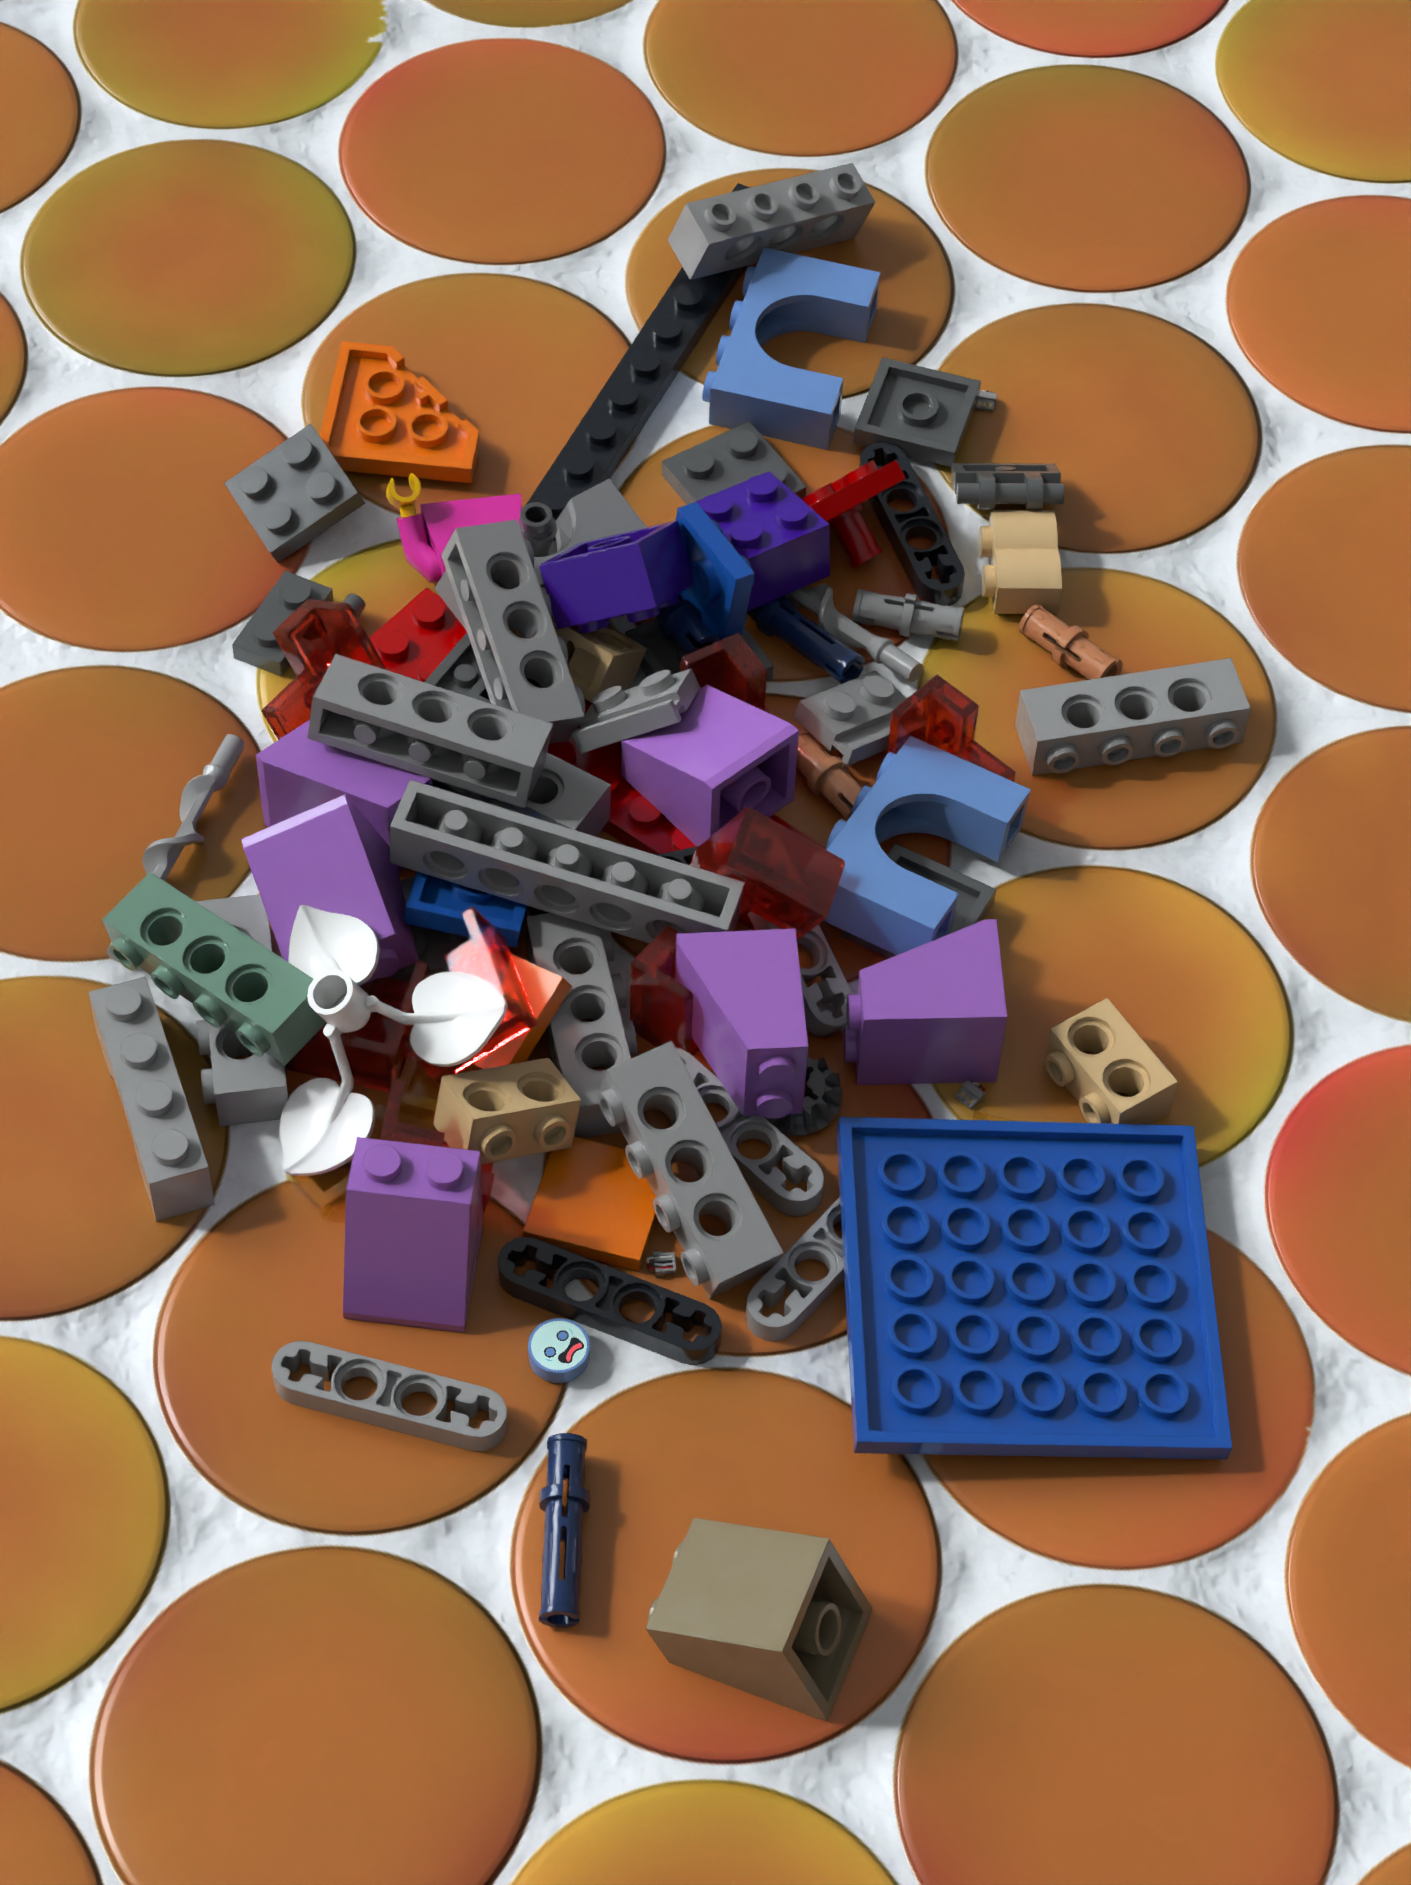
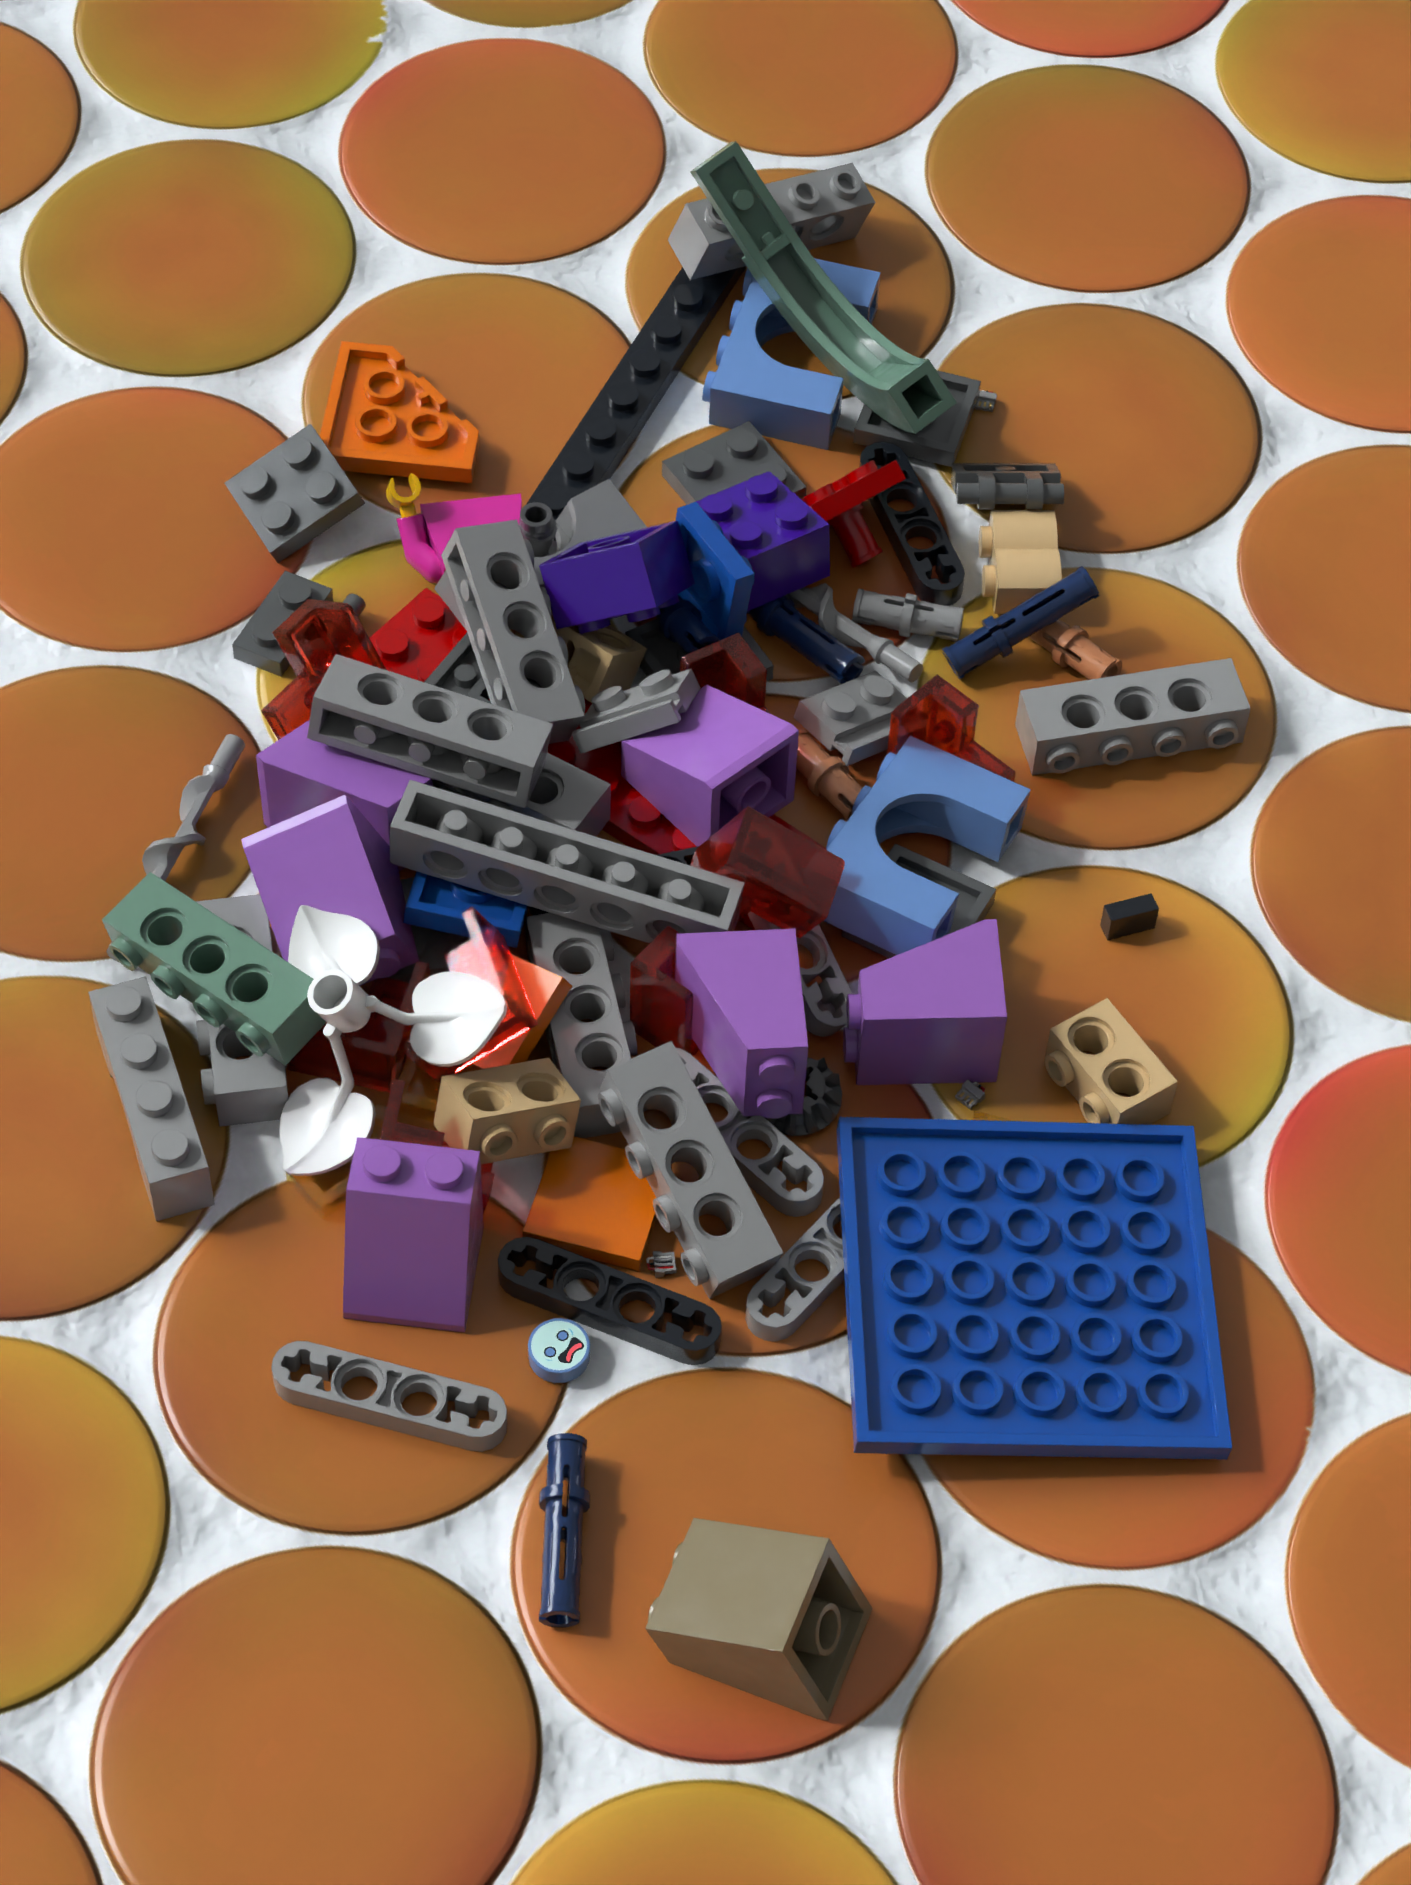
none -> sand green arch [690,141,957,434]
none -> dark blue pin [942,566,1100,679]
none -> black piece [1100,893,1159,941]

